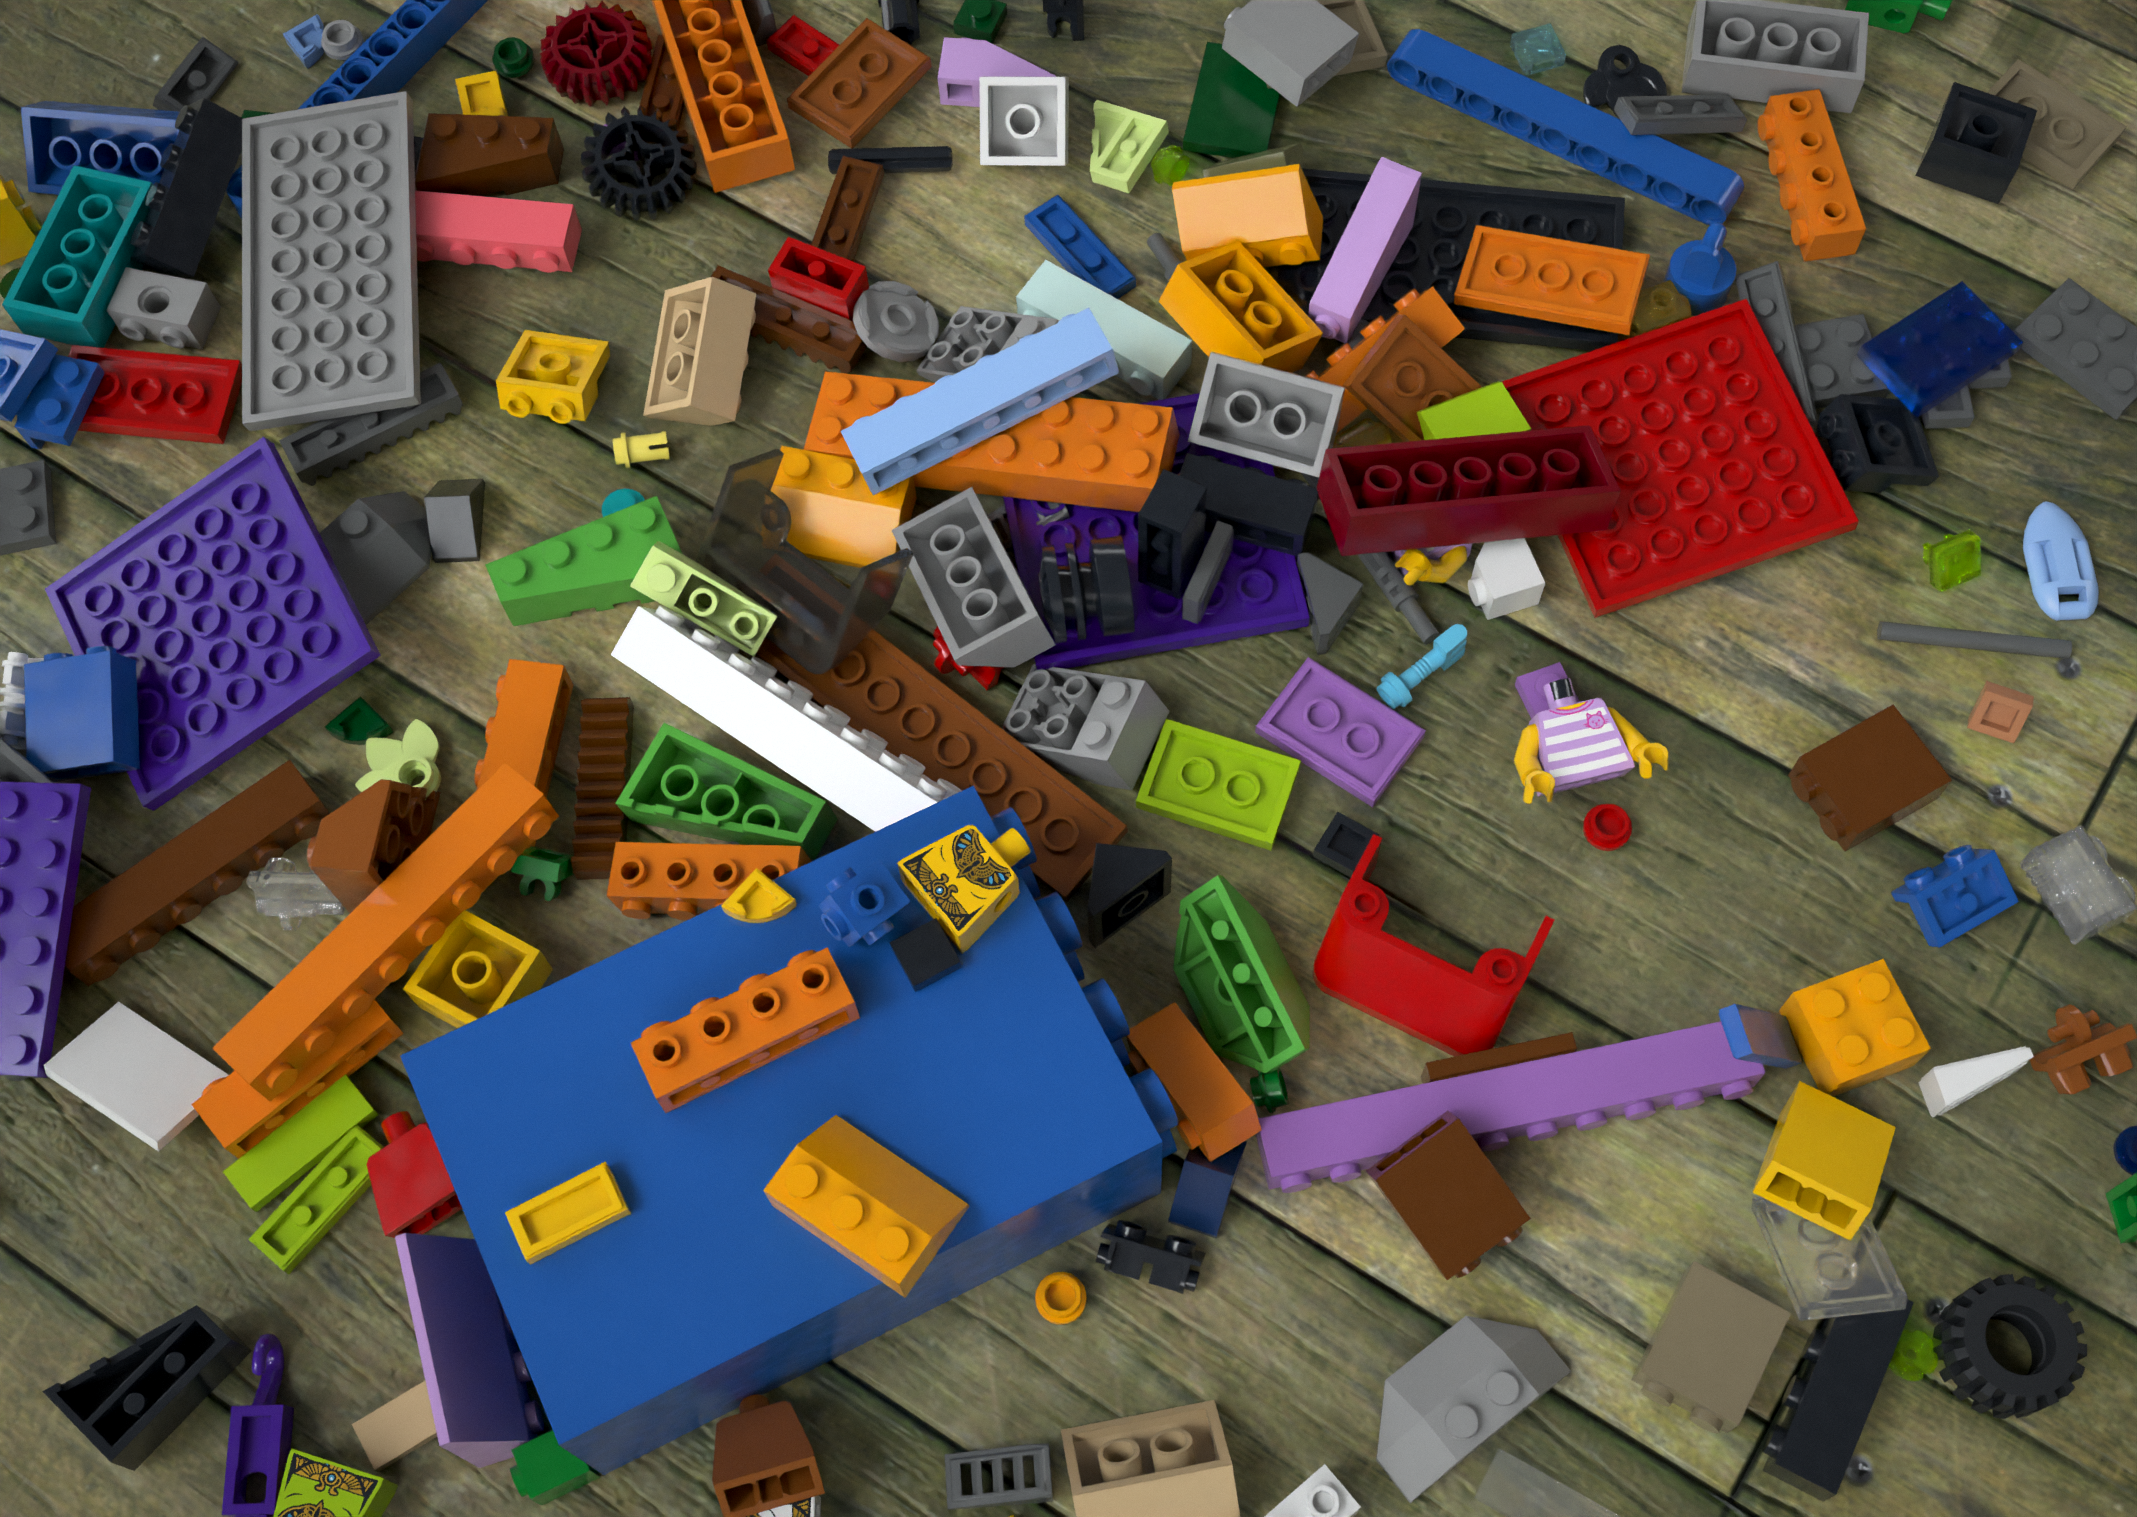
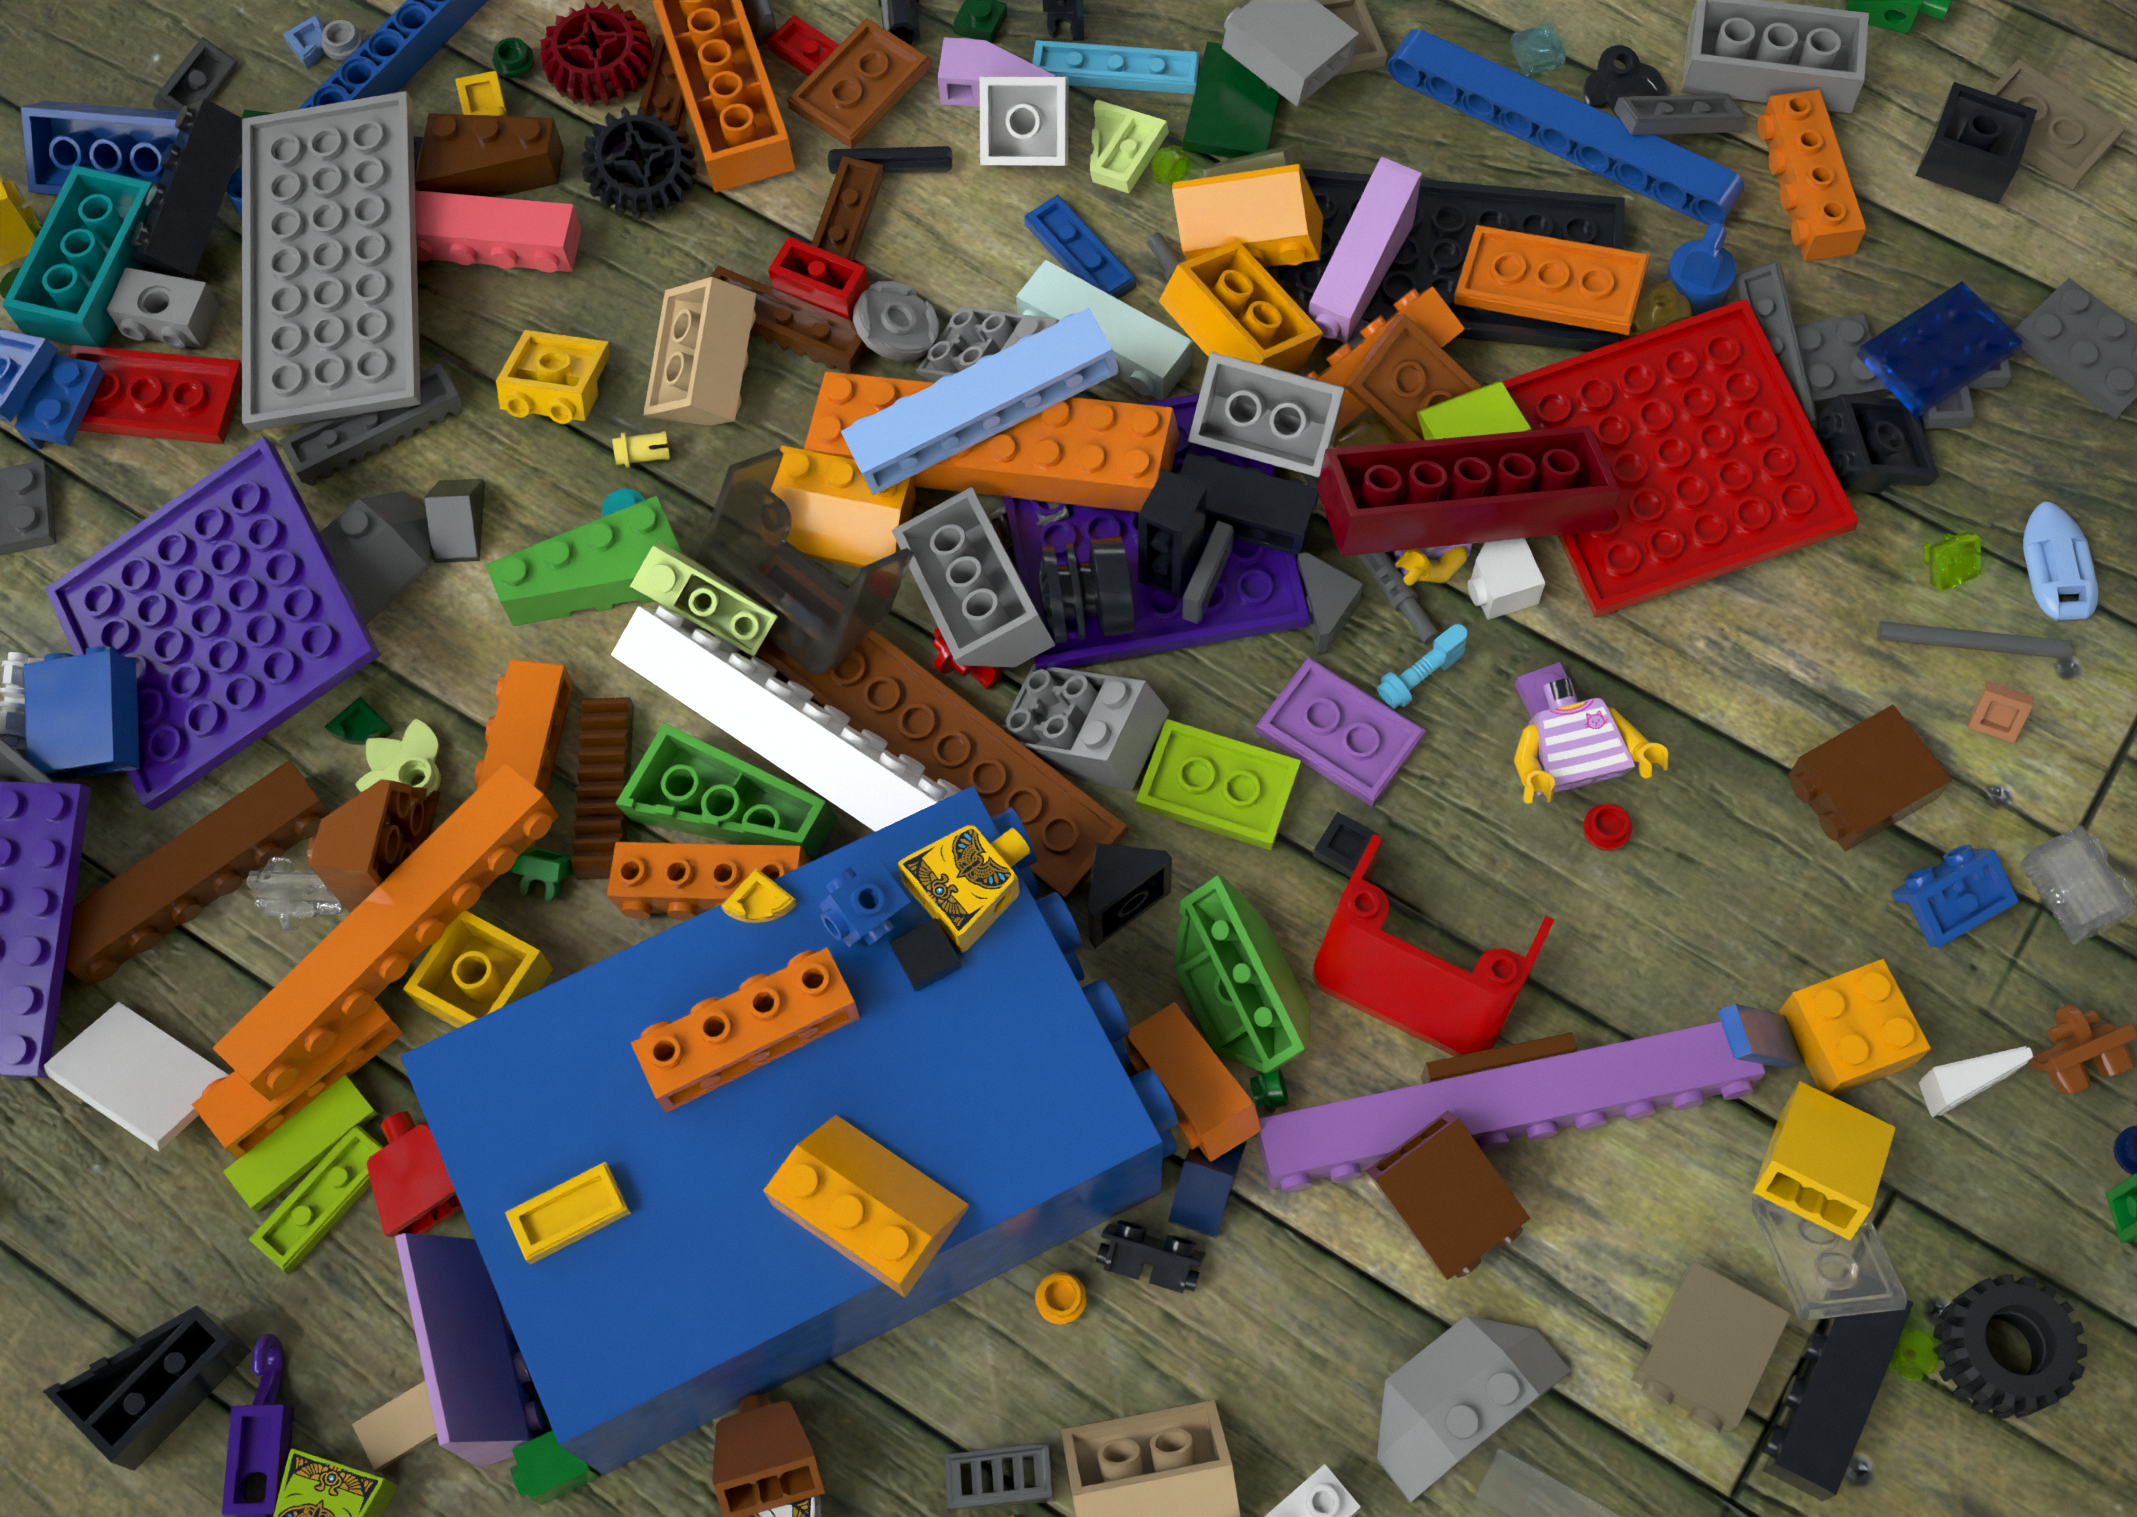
none -> medium azure tile [1032,40,1200,94]

